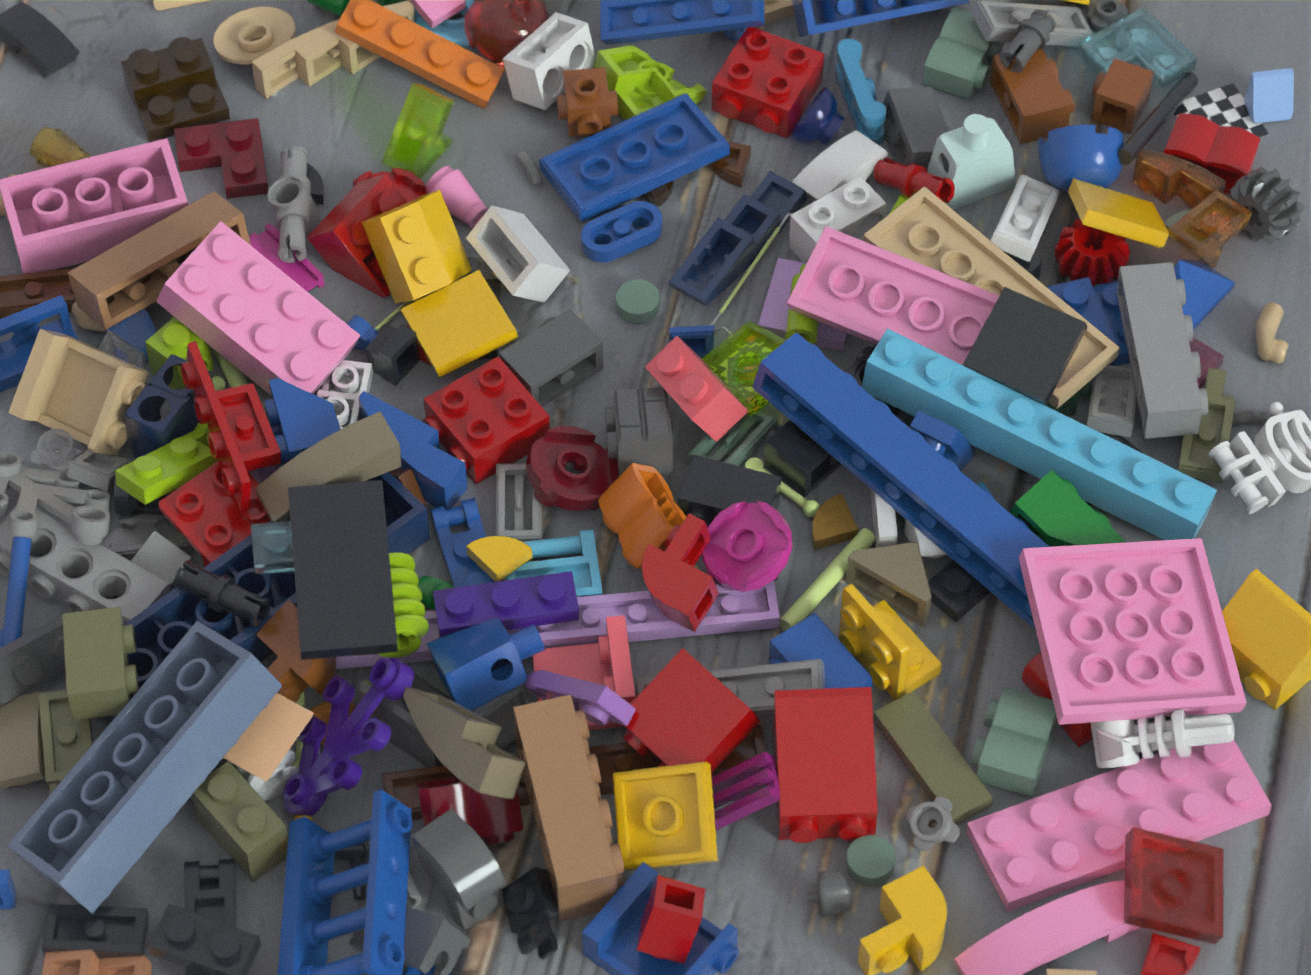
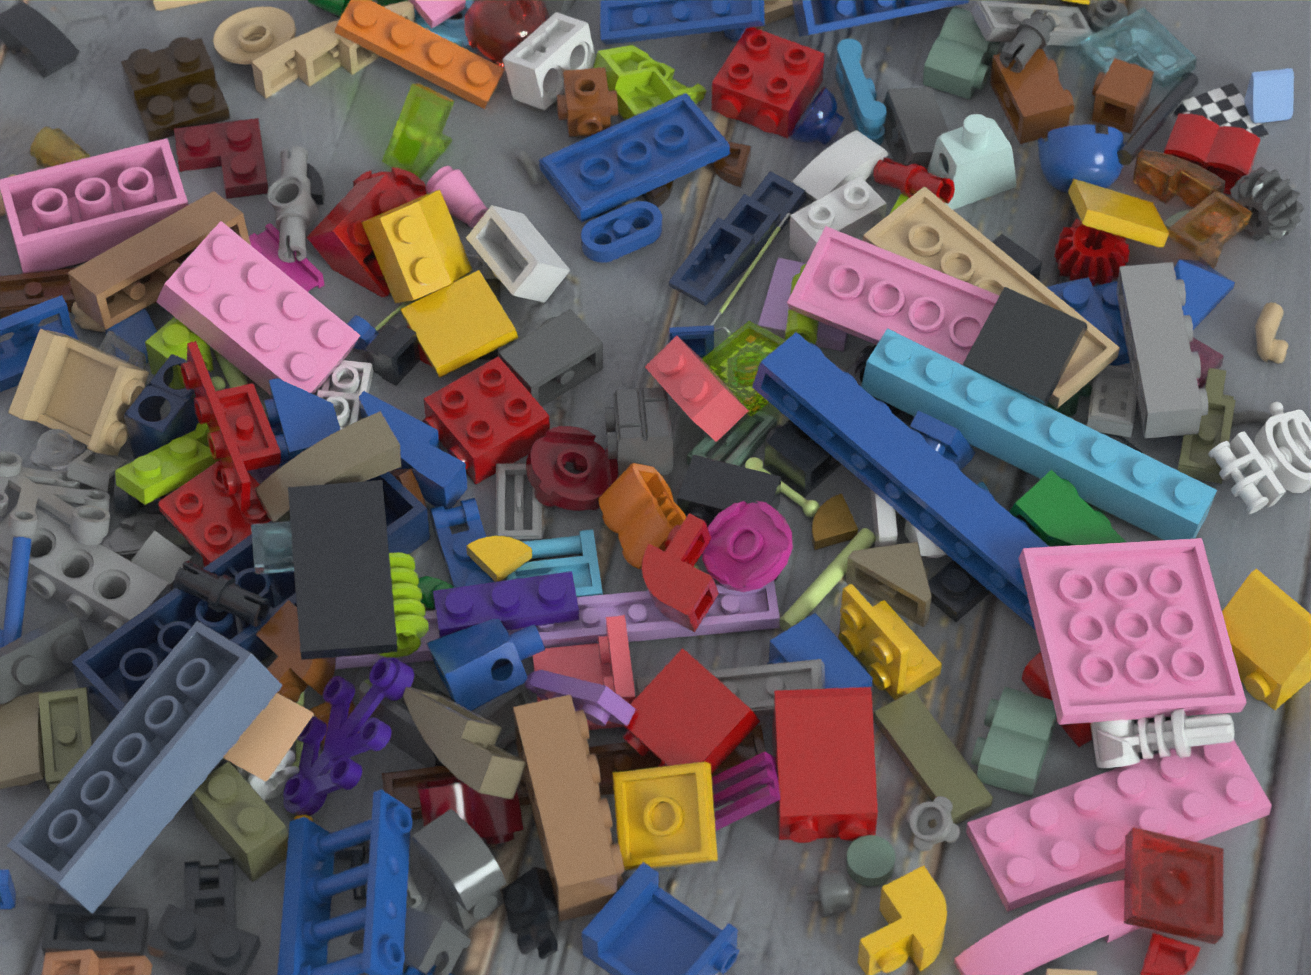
olive brick [62,607,139,720] -> none
sand green tile [616,279,660,323] -> none
red brick [637,875,705,964] -> none
white tile [991,175,1061,262] -> none

